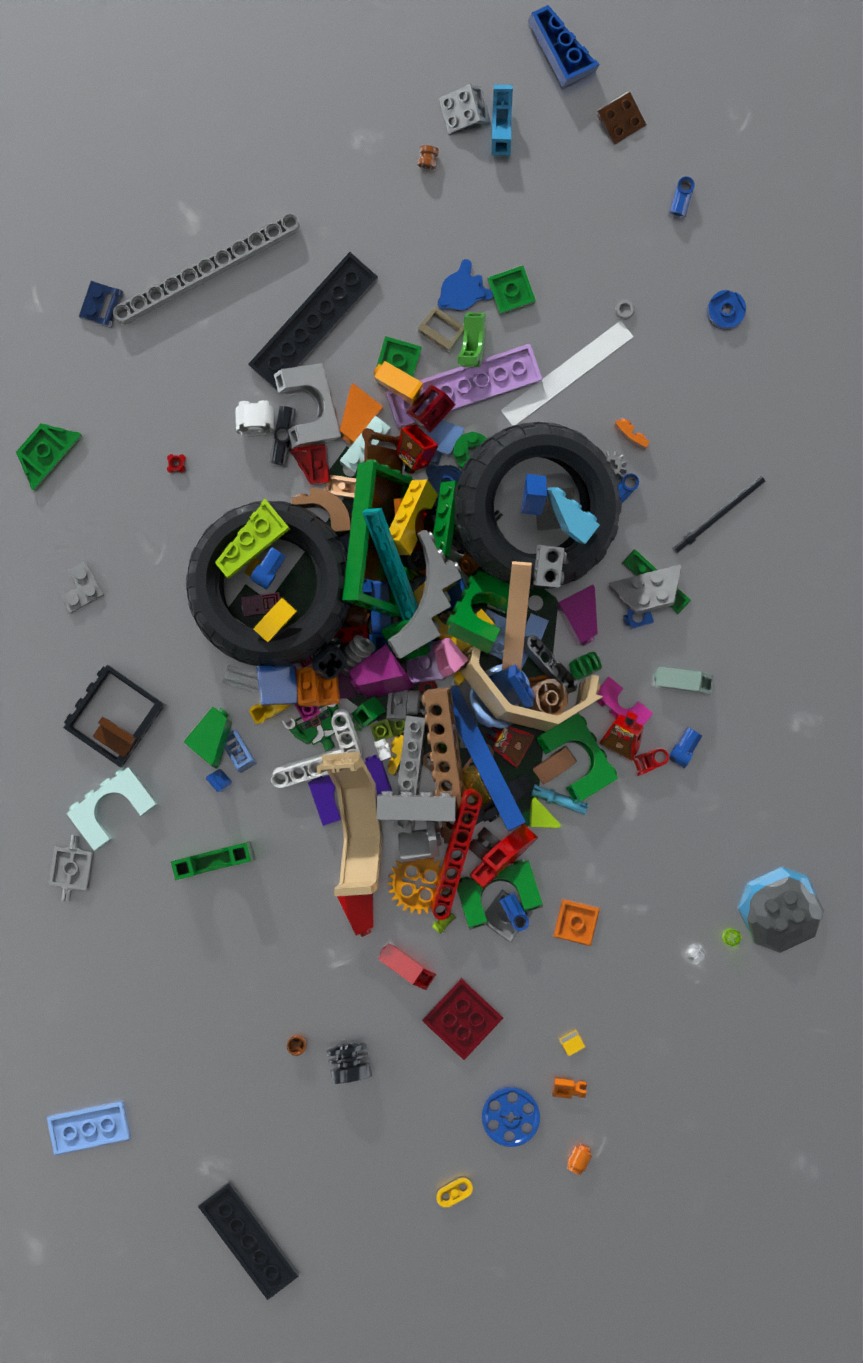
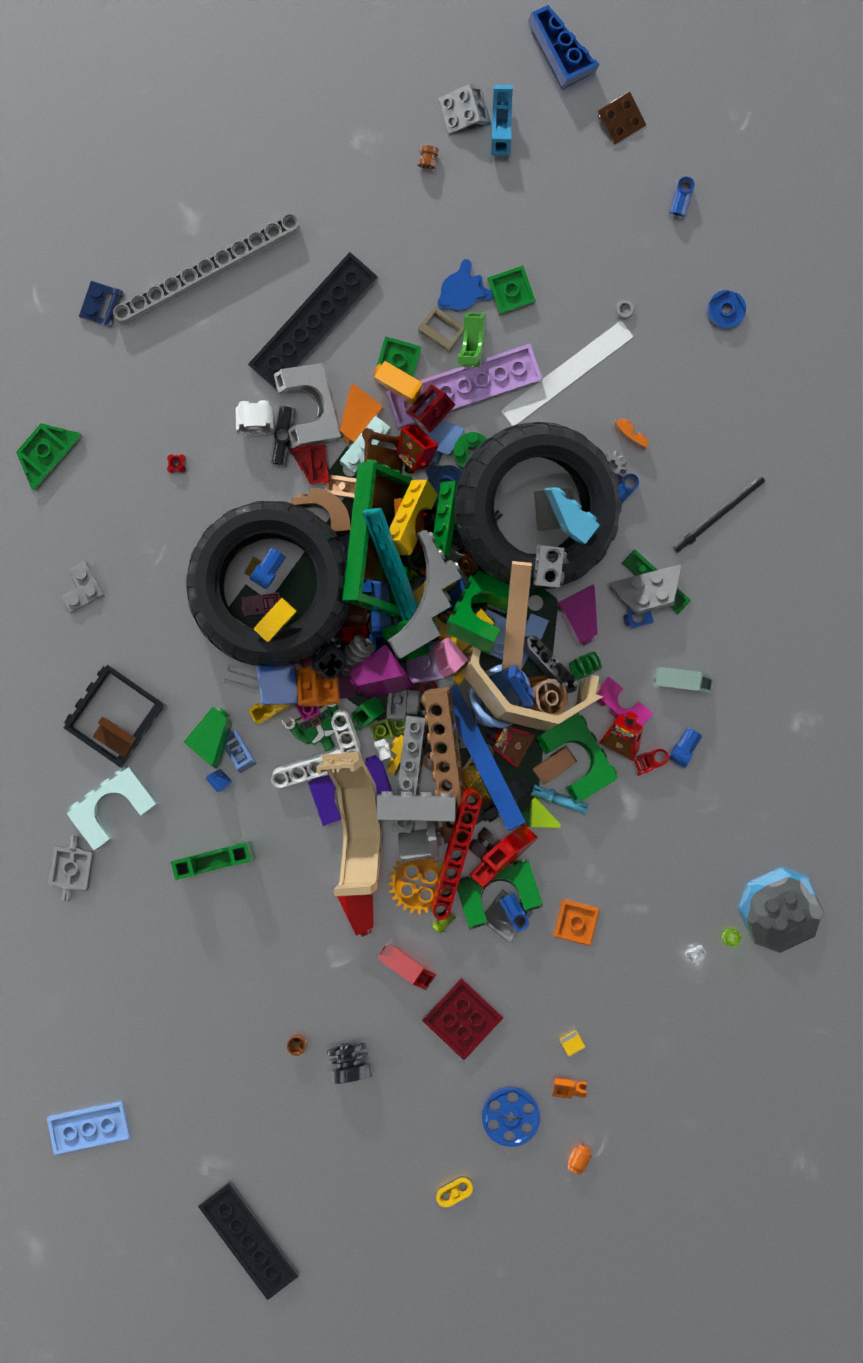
lime wing [215,498,290,579] -> none
blue slope [521,474,547,516] -> none

